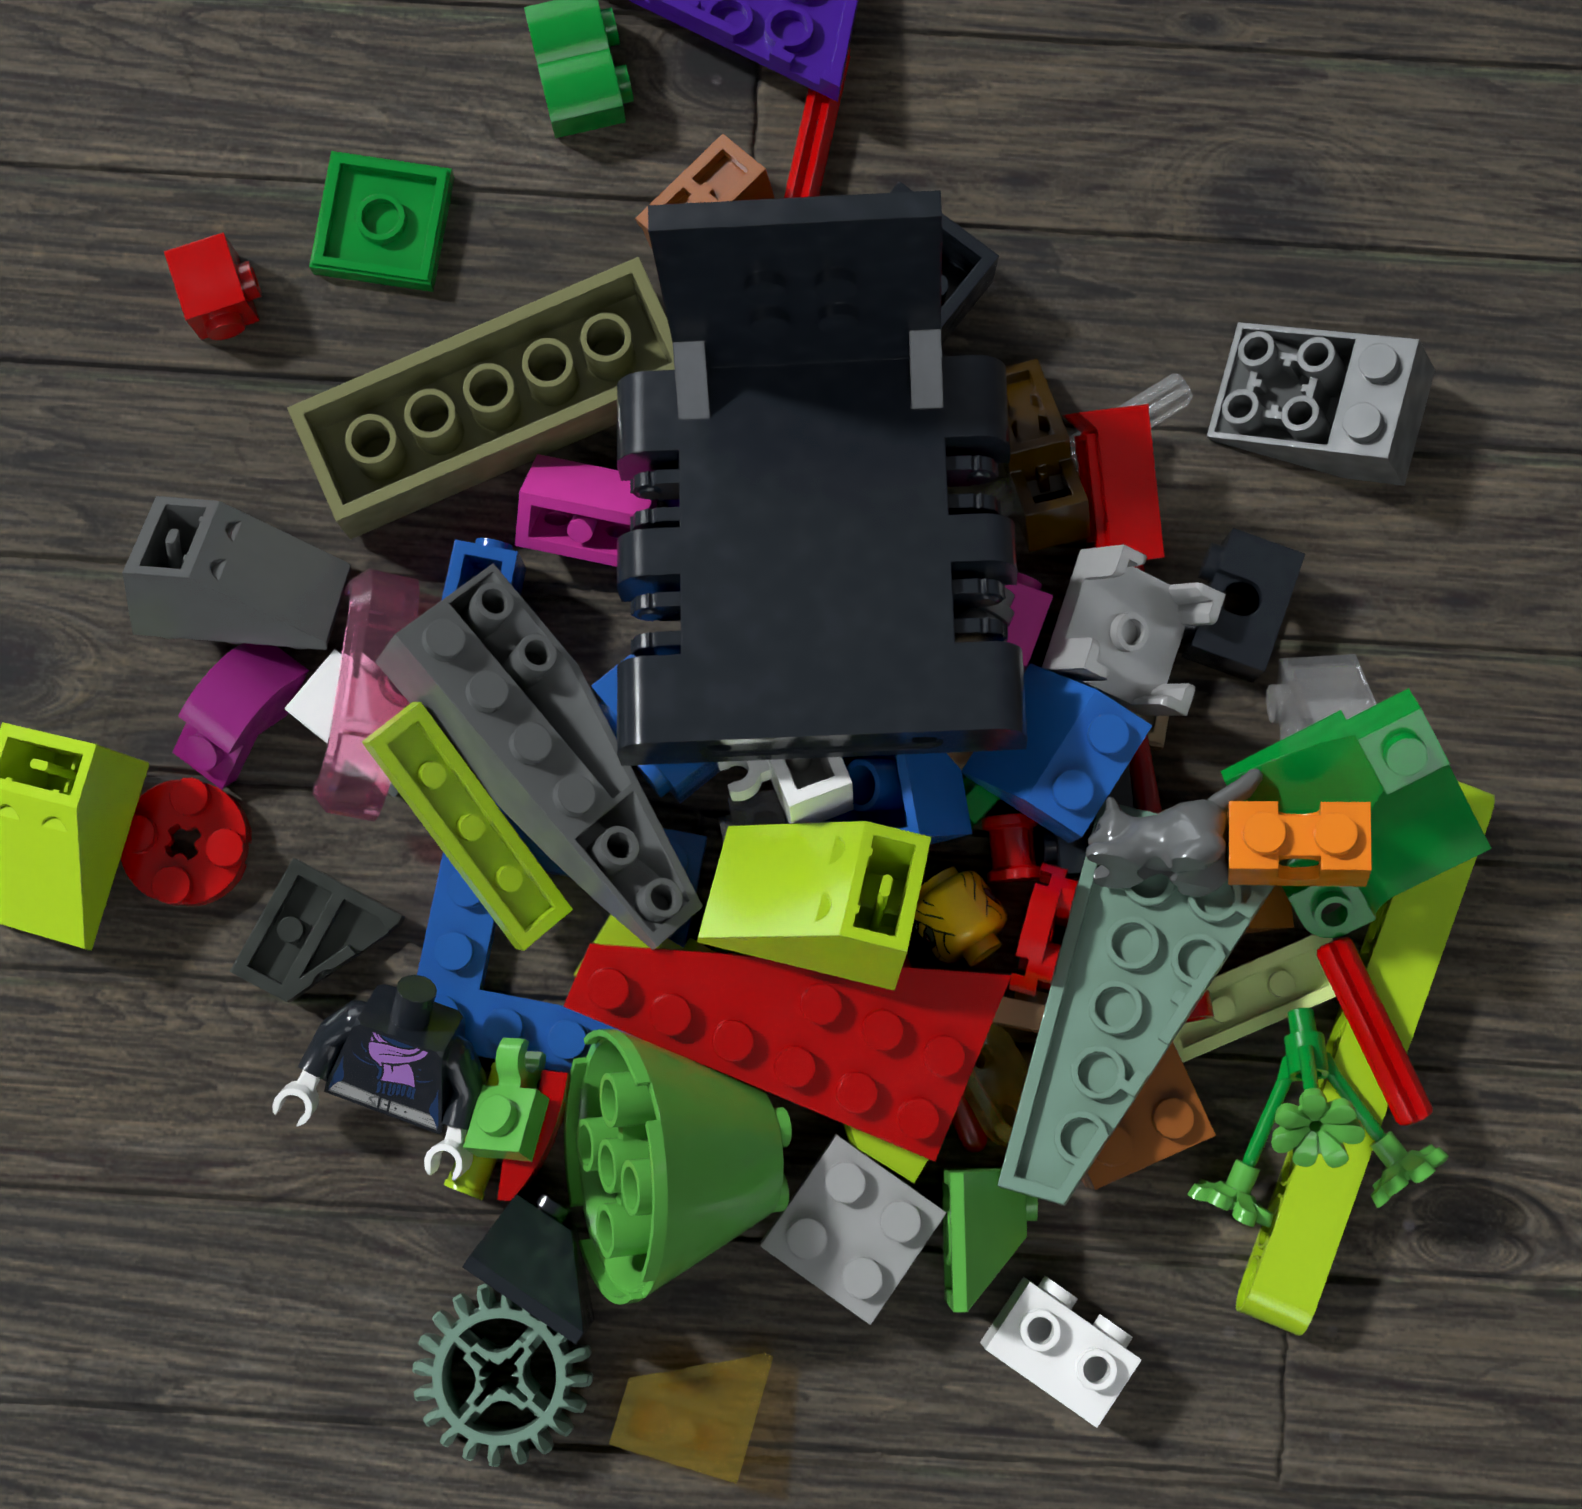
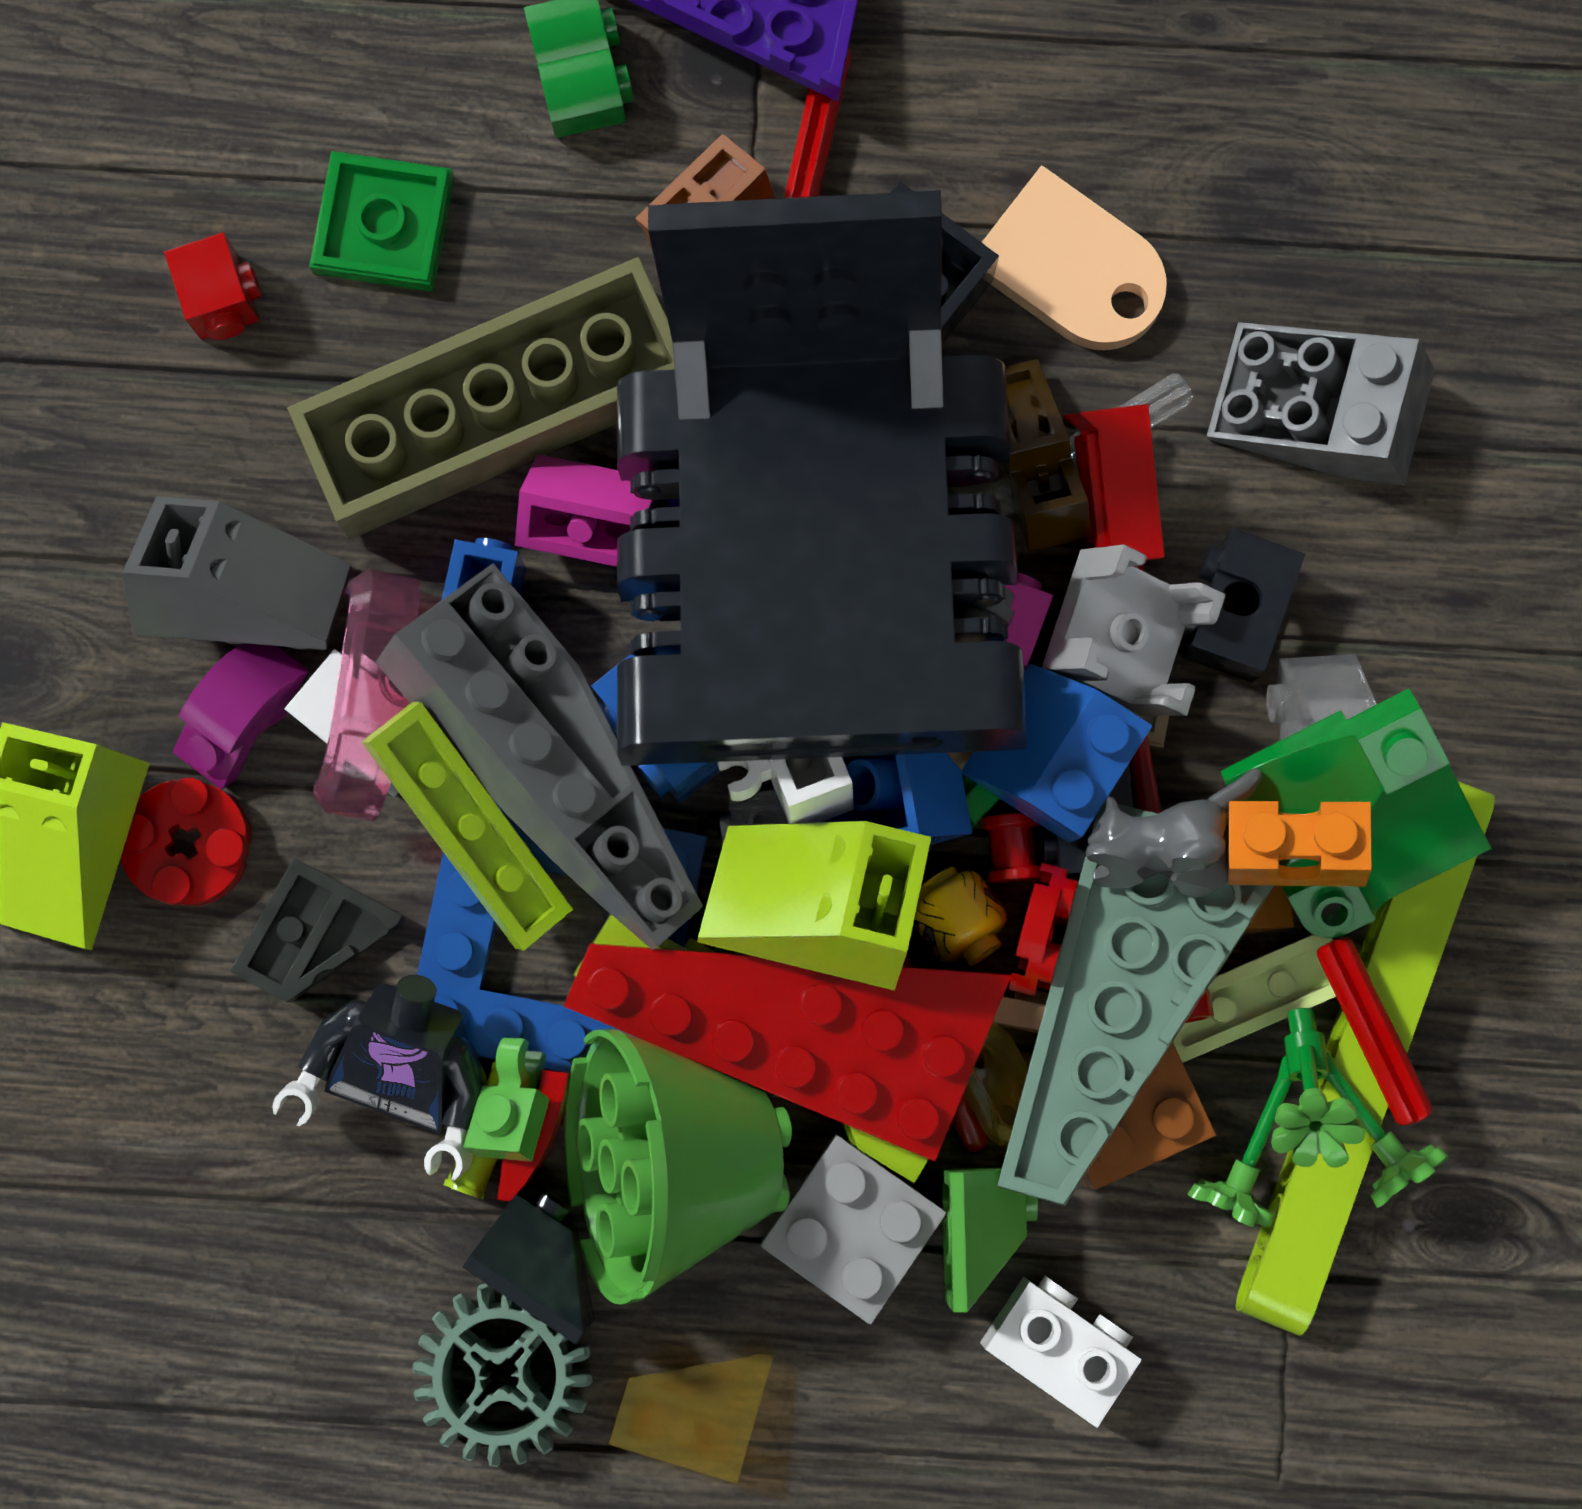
none -> light nougat tile [982,165,1167,350]

